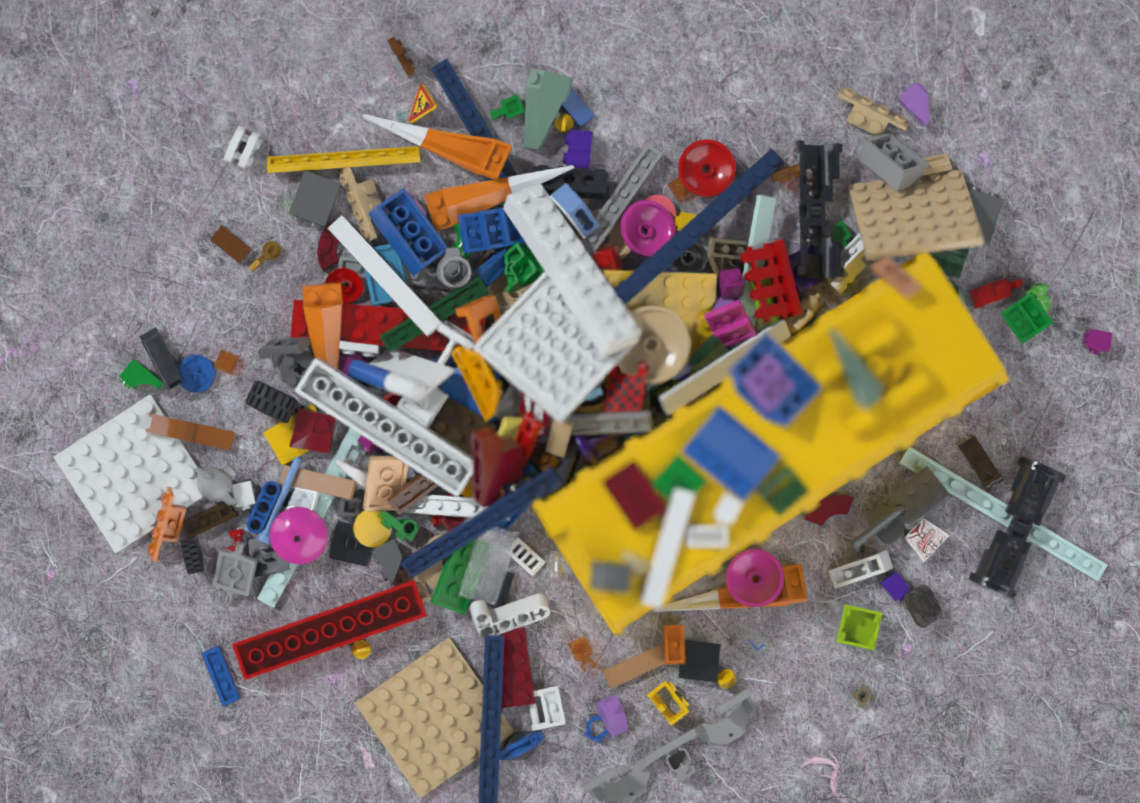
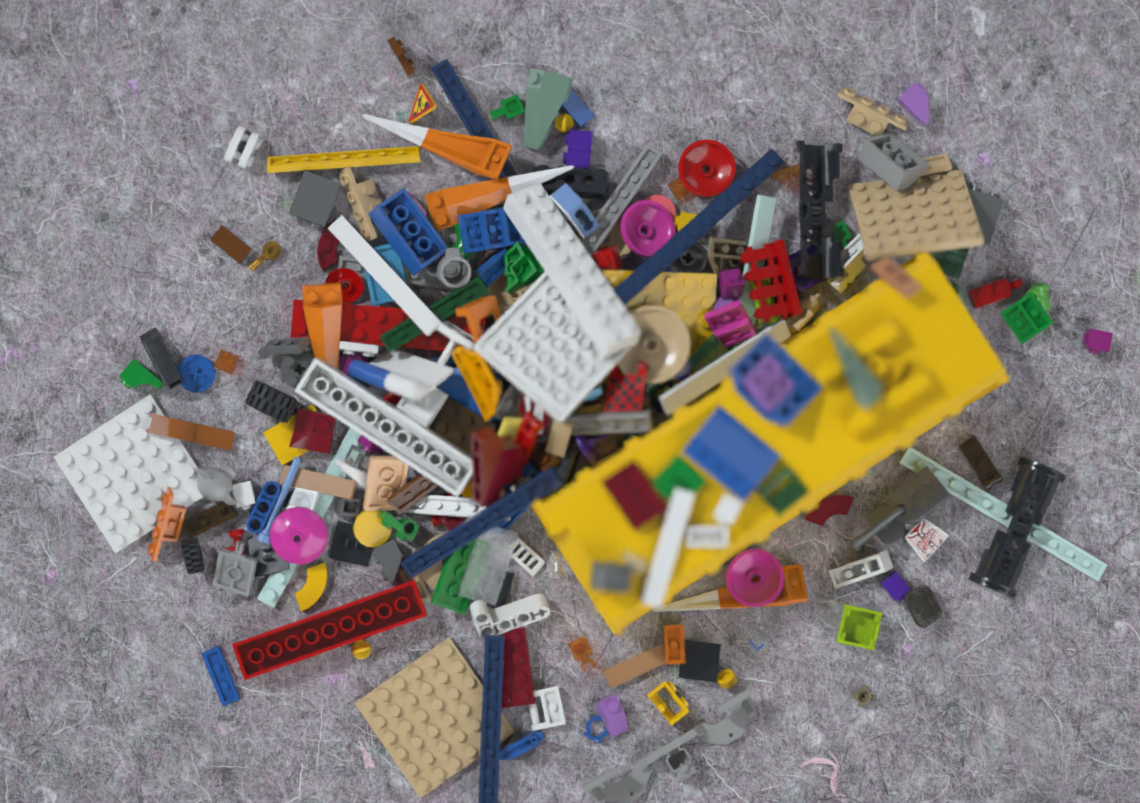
none -> yellow tile [295,563,327,611]

